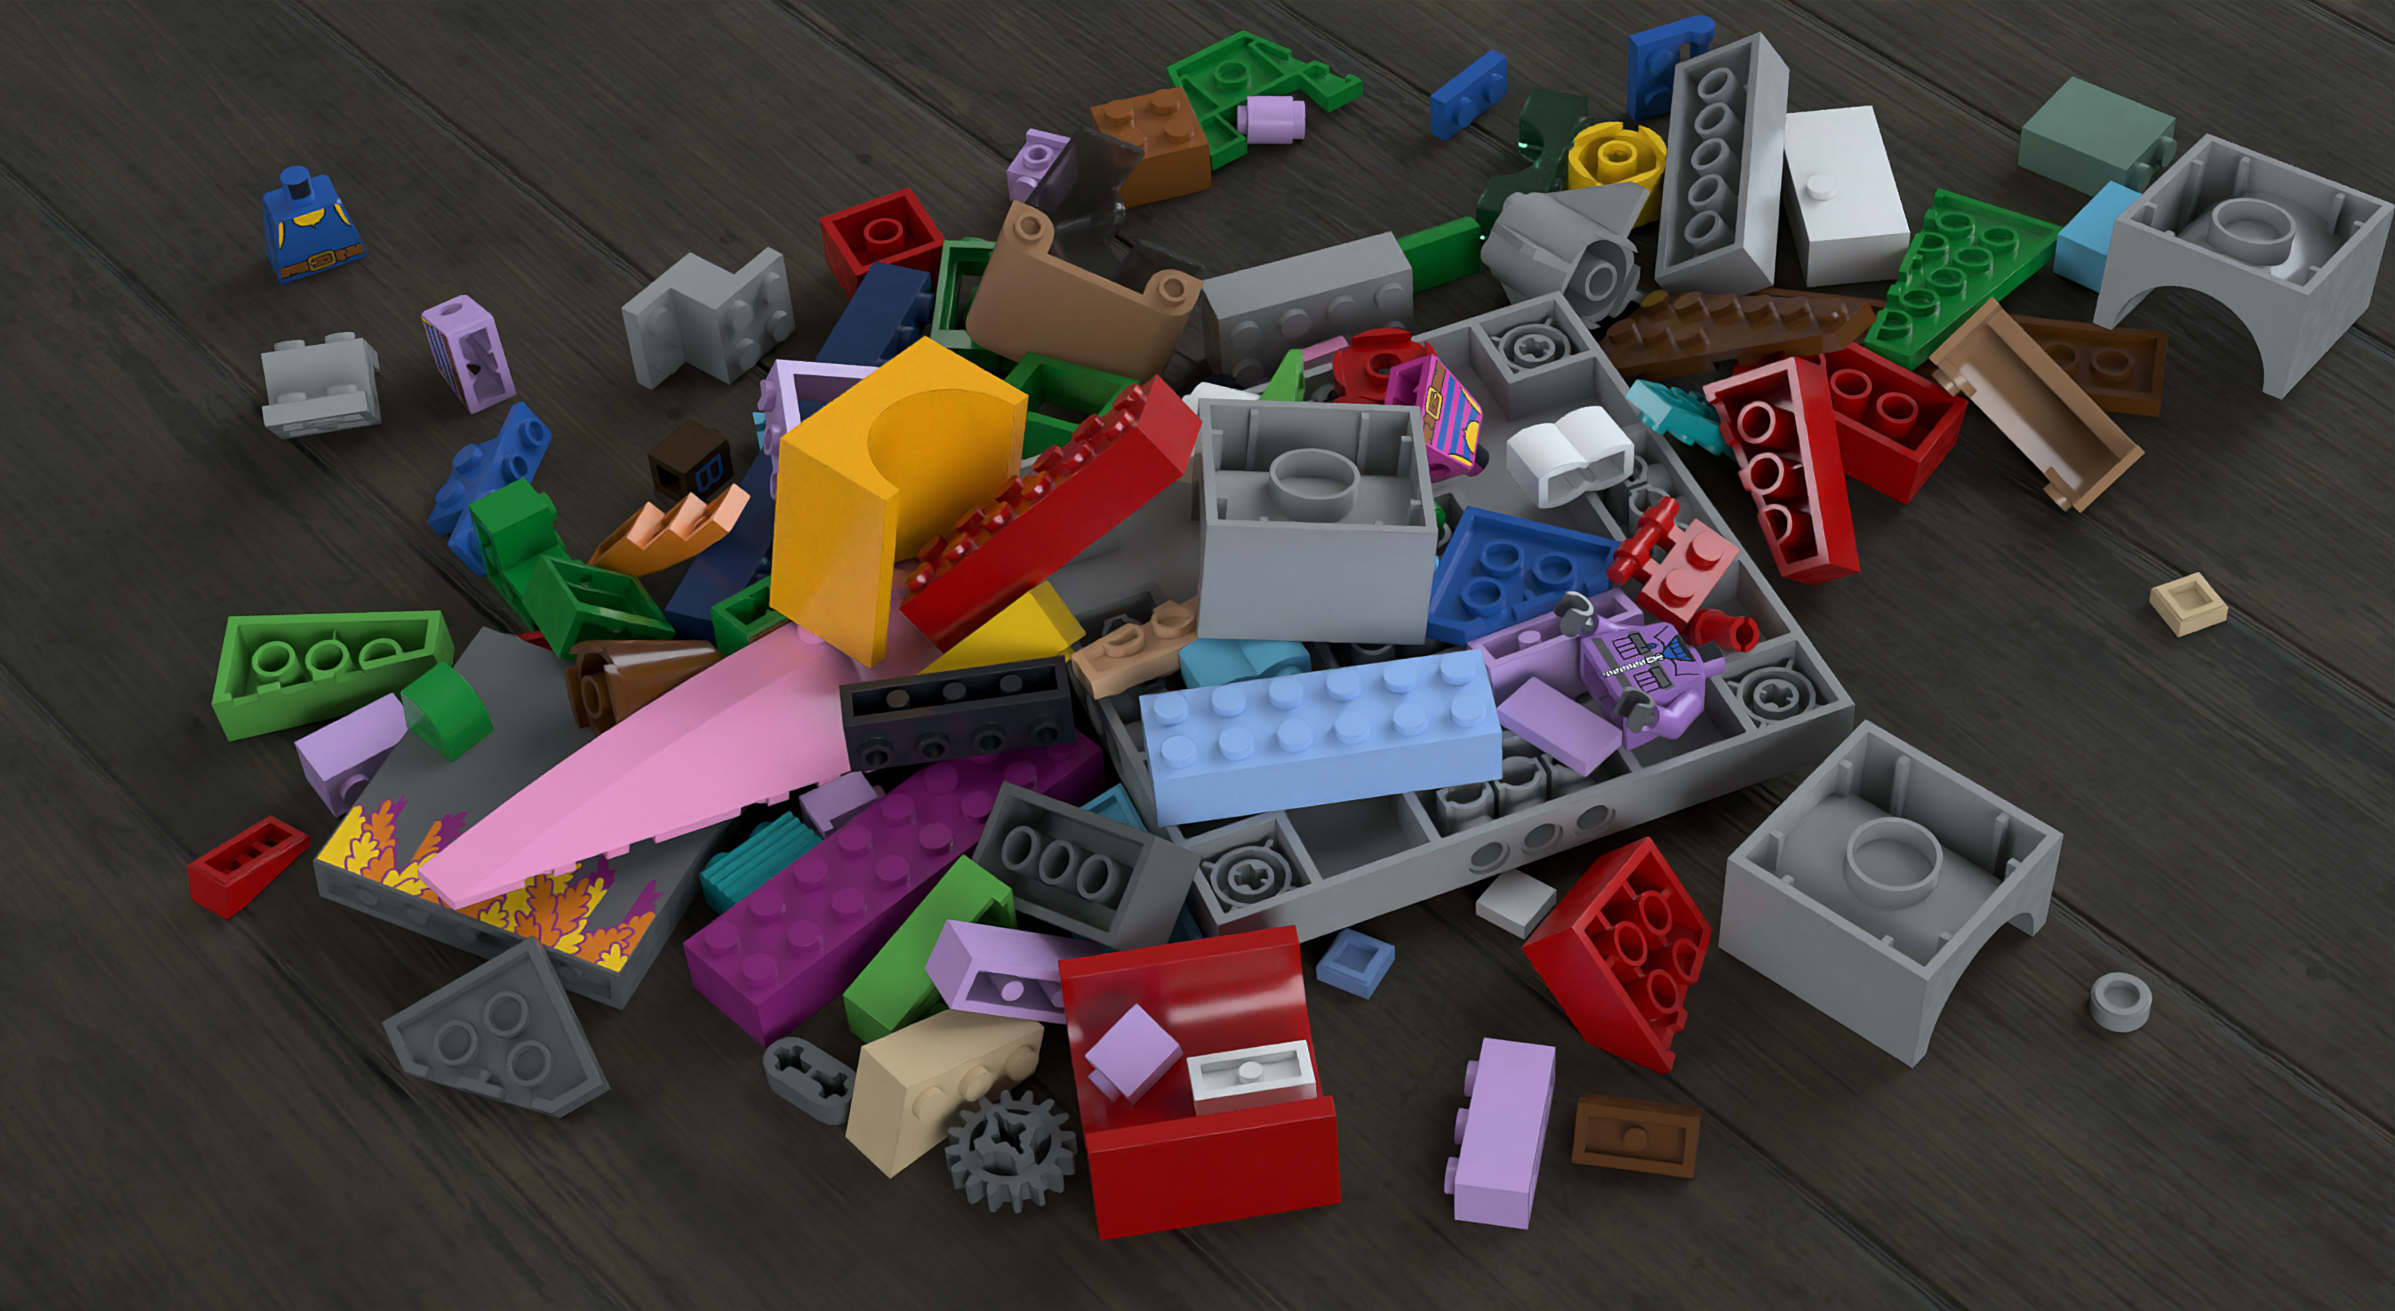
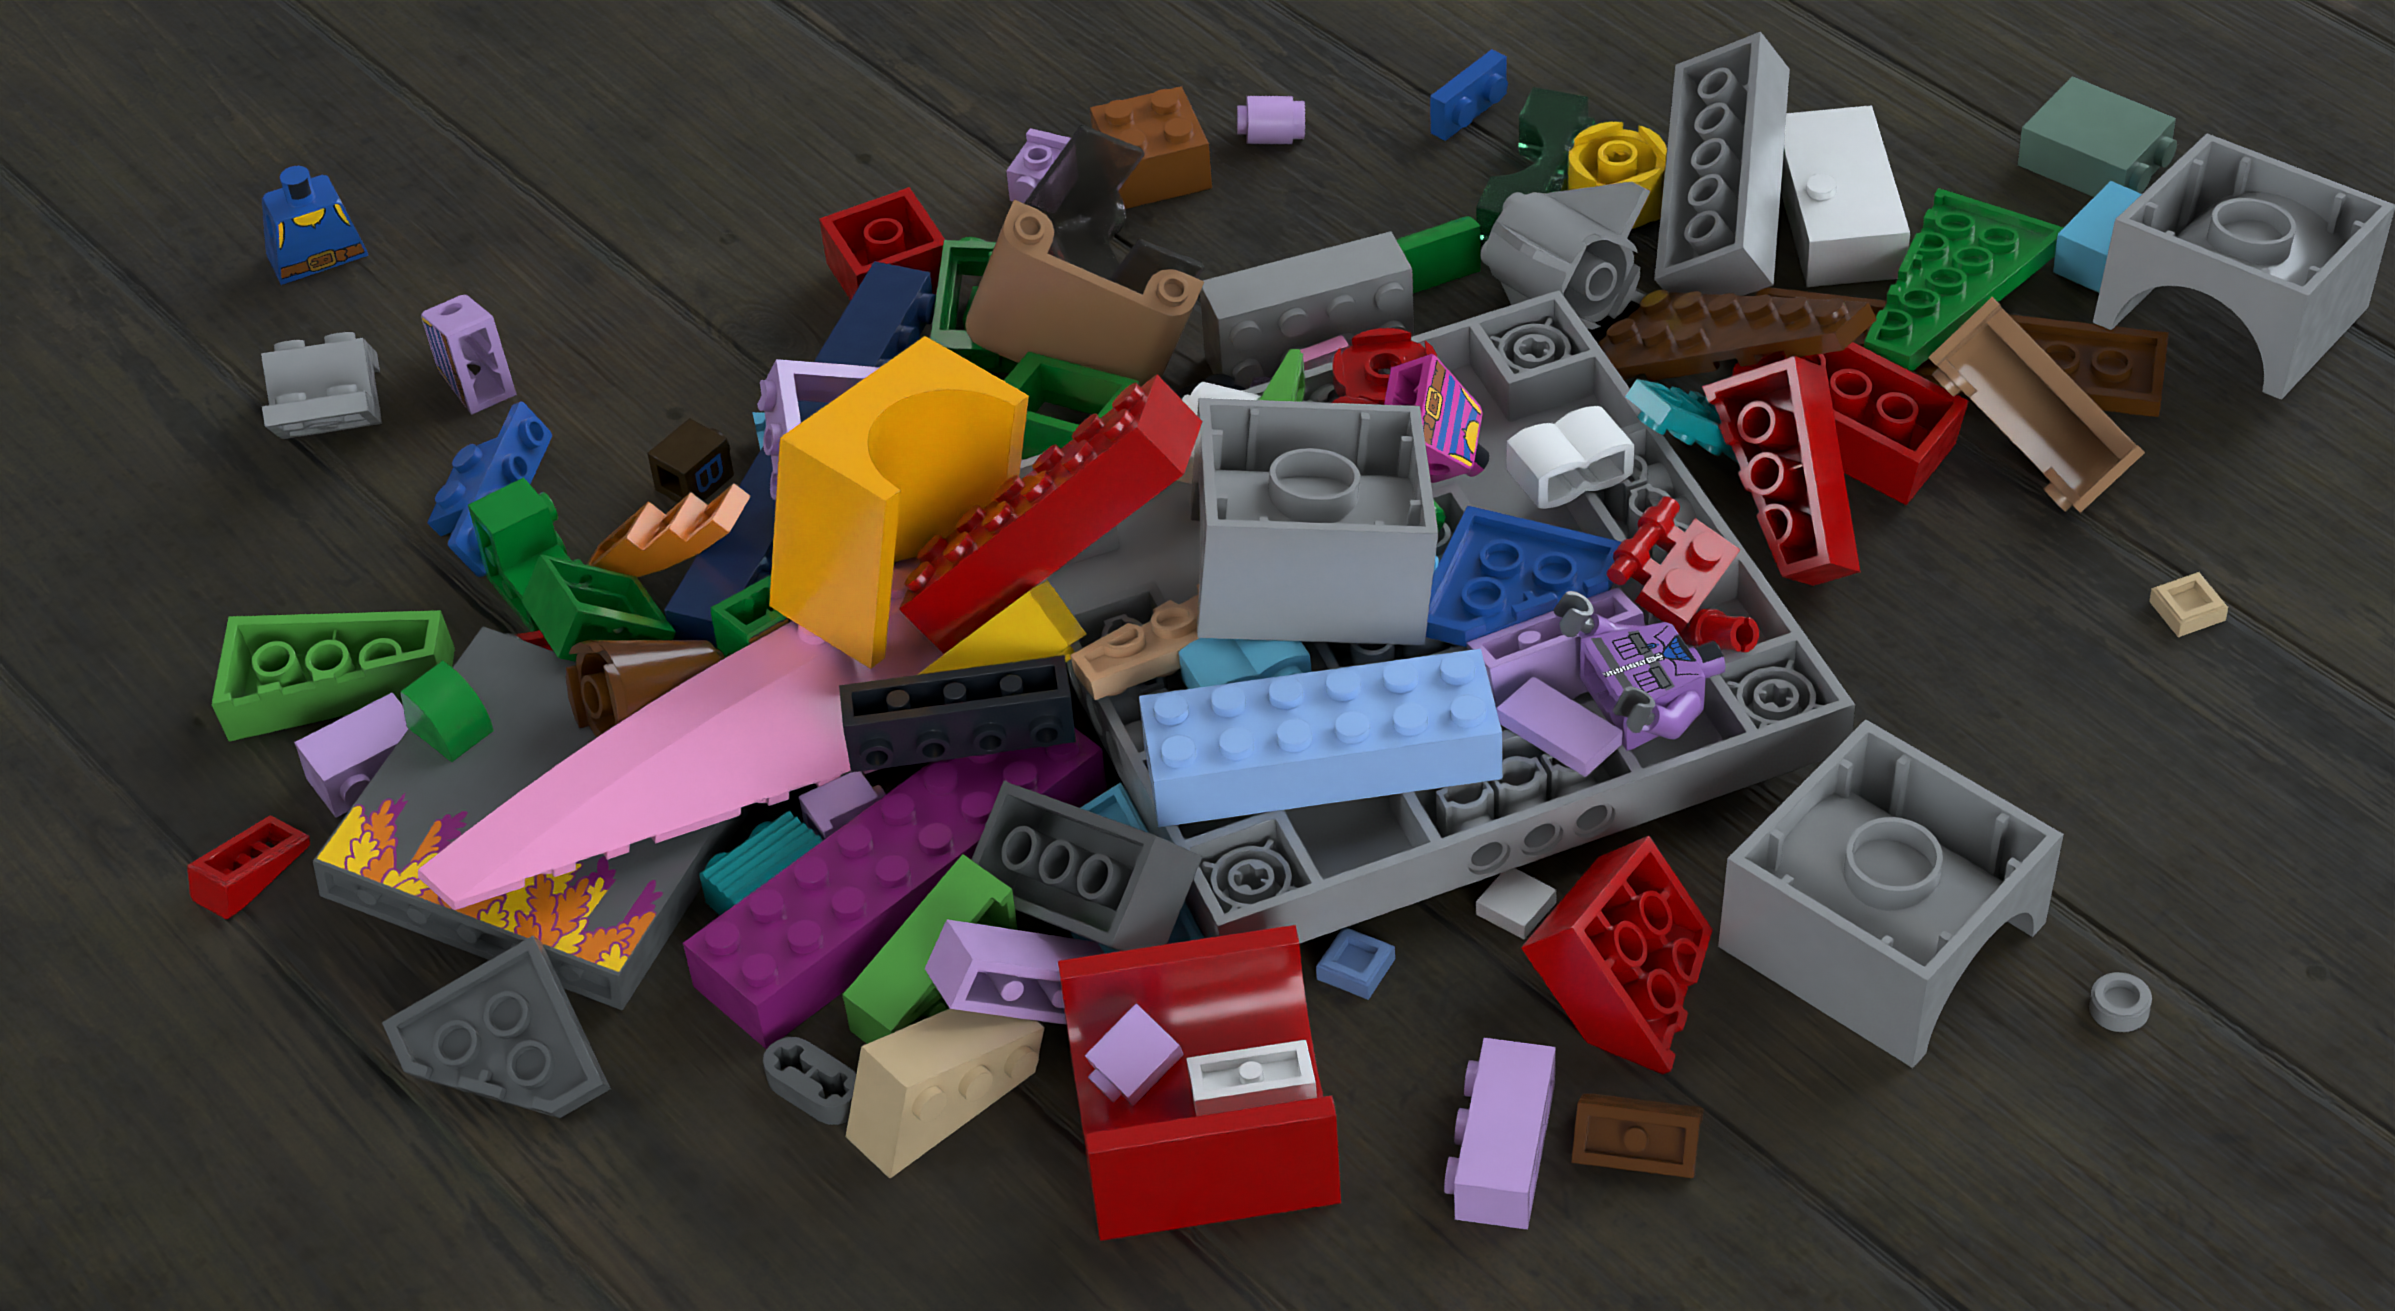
light grey bracket [621,247,796,390] -> none
dark grey gear [945,1090,1078,1213] -> none
green wing [1167,30,1363,171] -> none
blue plate [1627,15,1715,122] -> none

